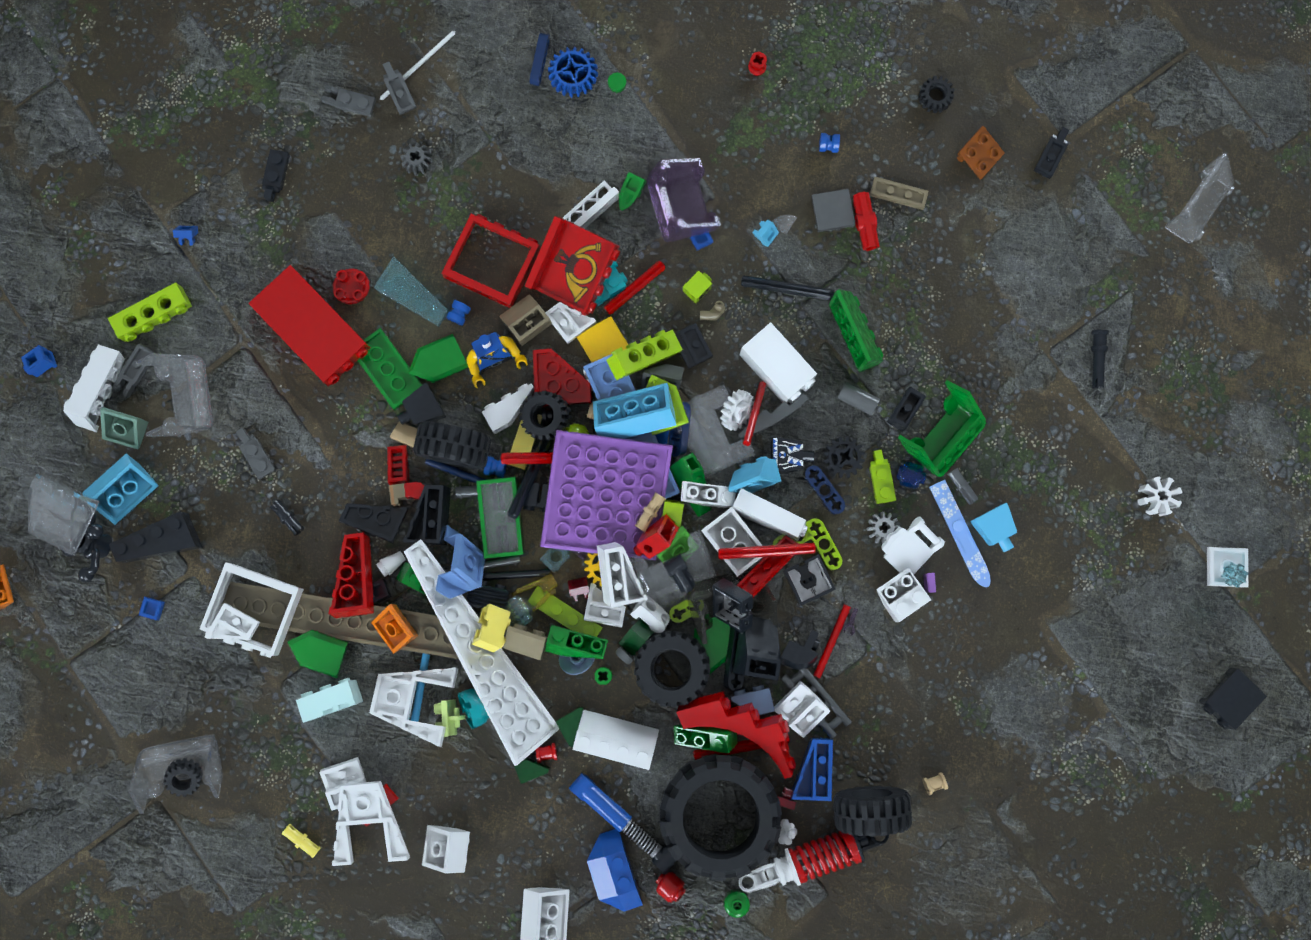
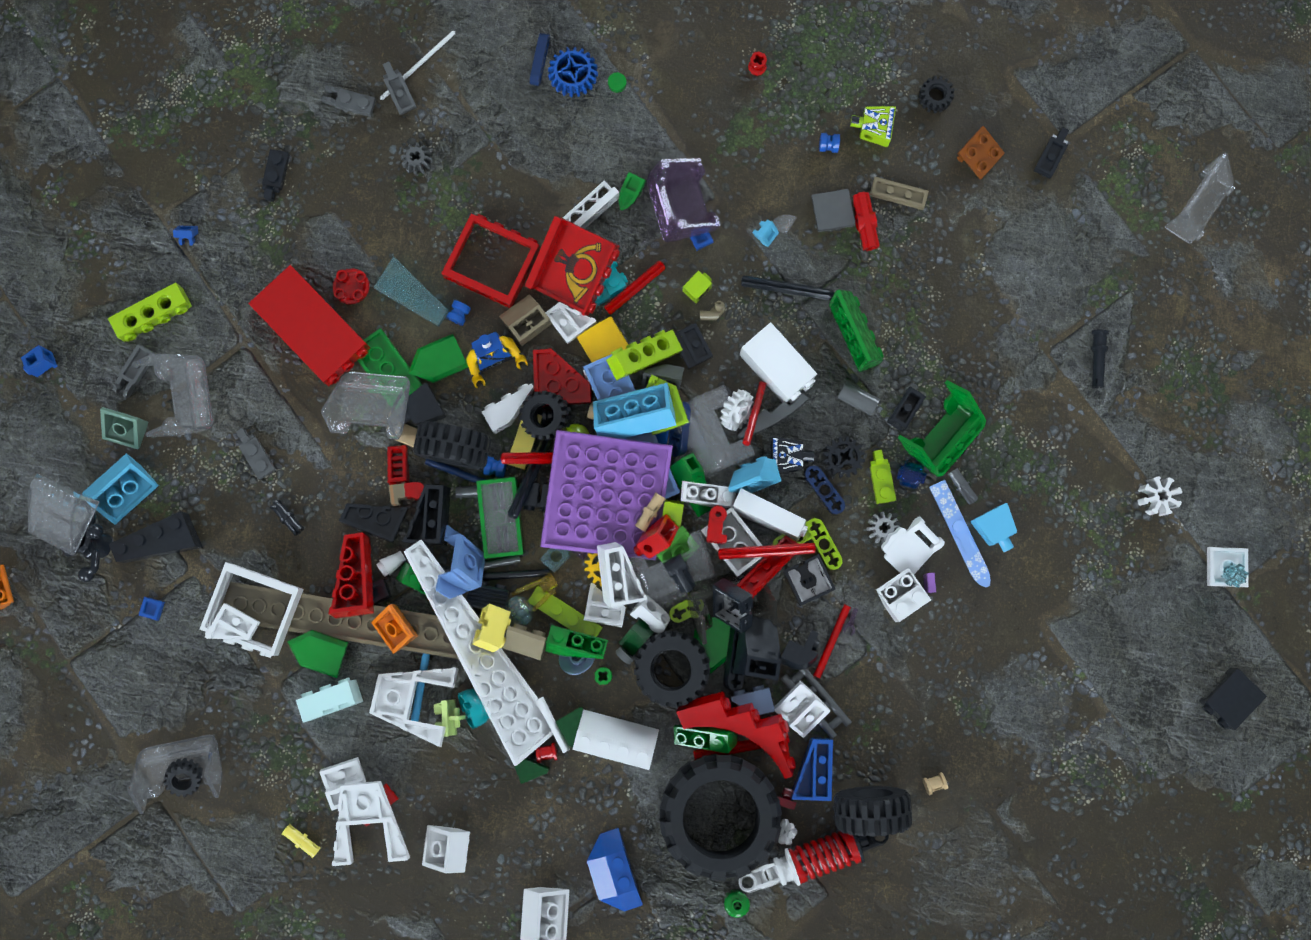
white wedge [63,344,125,432] -> none
dark red tile [568,577,589,601] -> none
piece [569,773,677,874] -> none
red head [656,872,686,903] -> none
none -> clear windscreen [321,372,410,440]
none -> white bar [536,697,570,753]
none -> red leg [706,506,727,544]
none -> torso [850,106,896,147]

